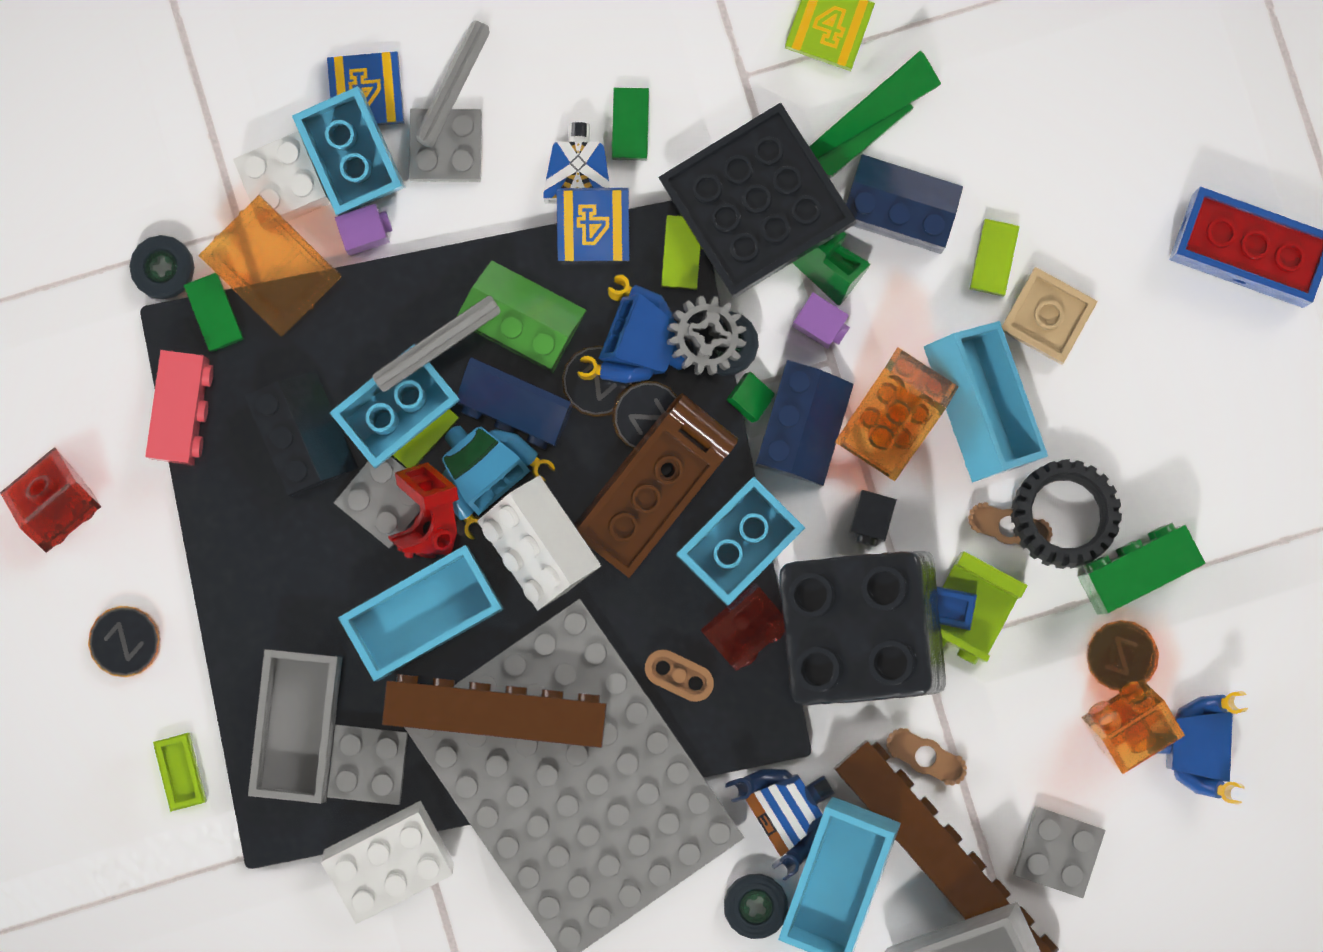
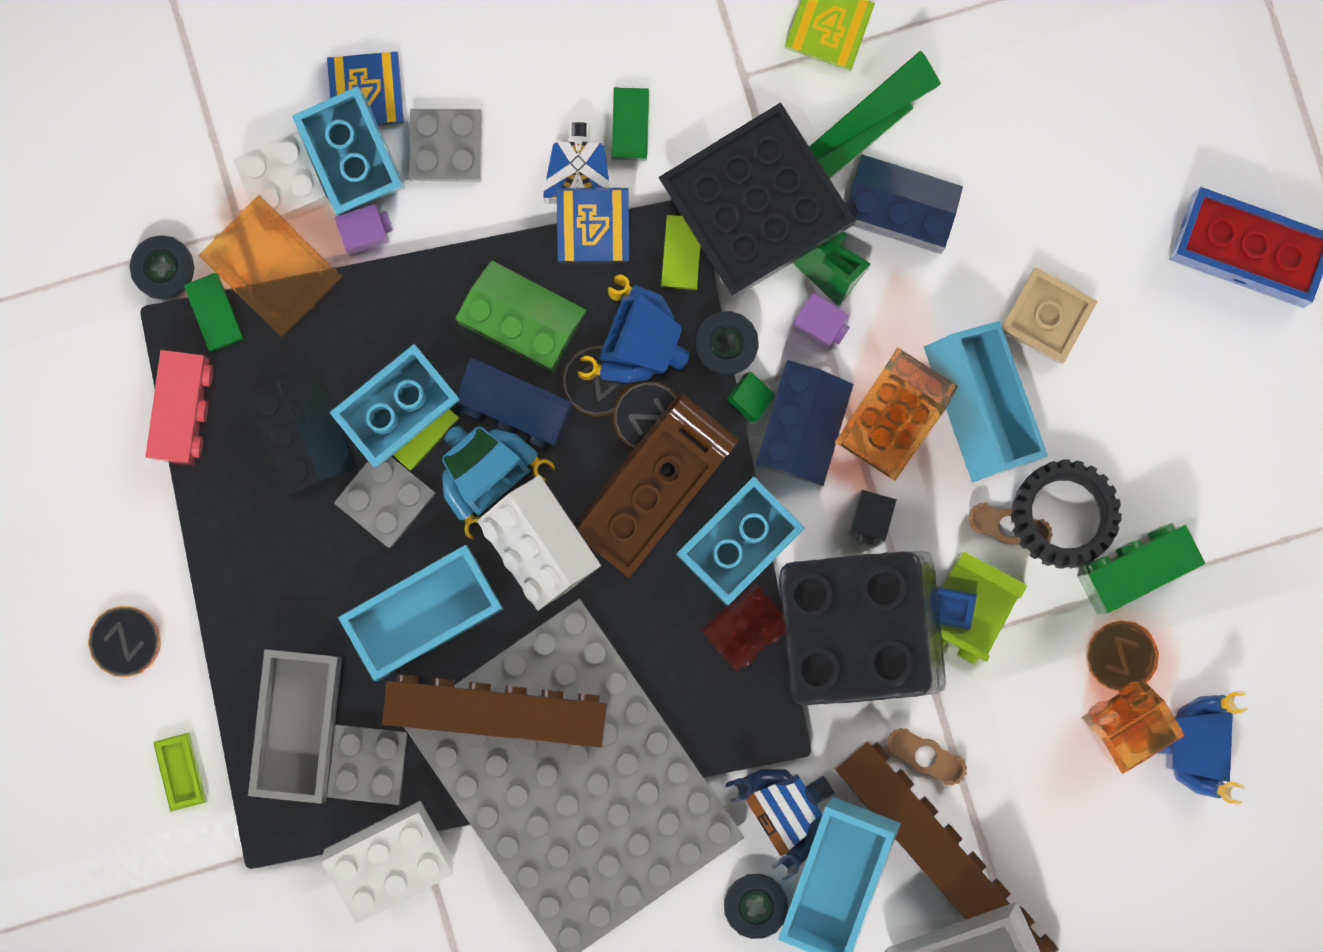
clear red slope [0,447,102,553] -> none
light grey axle [373,296,501,392] -> none
red tile [388,462,459,558] -> none
light grey axle [416,21,490,147] -> none
medium nougat plate [645,650,714,702] -> none
light grey gear [667,296,746,375] -> none
lime tile [969,219,1020,297] -> none
light grey plate [1013,806,1106,899] -> none

